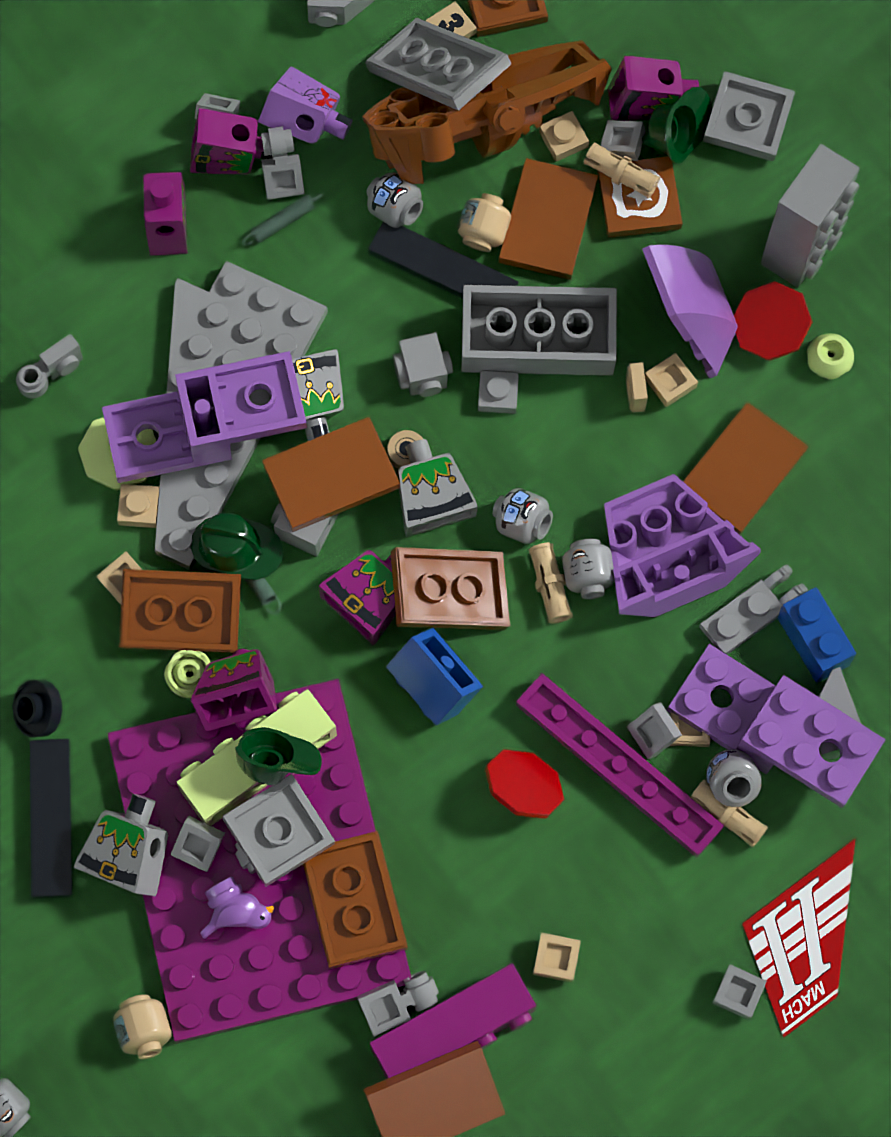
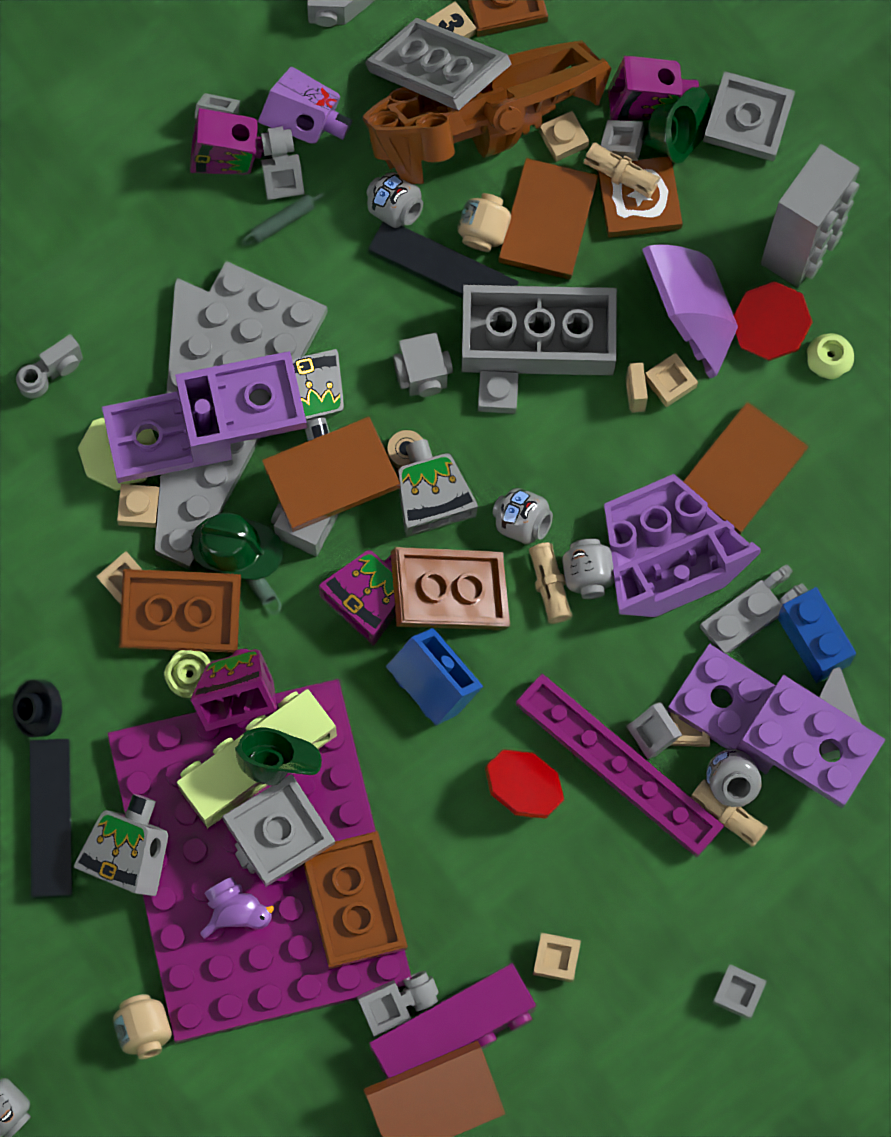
magenta torso [143,172,188,256] -> none
light grey plate [171,816,225,872] -> none
sticker [742,838,856,1038] -> none

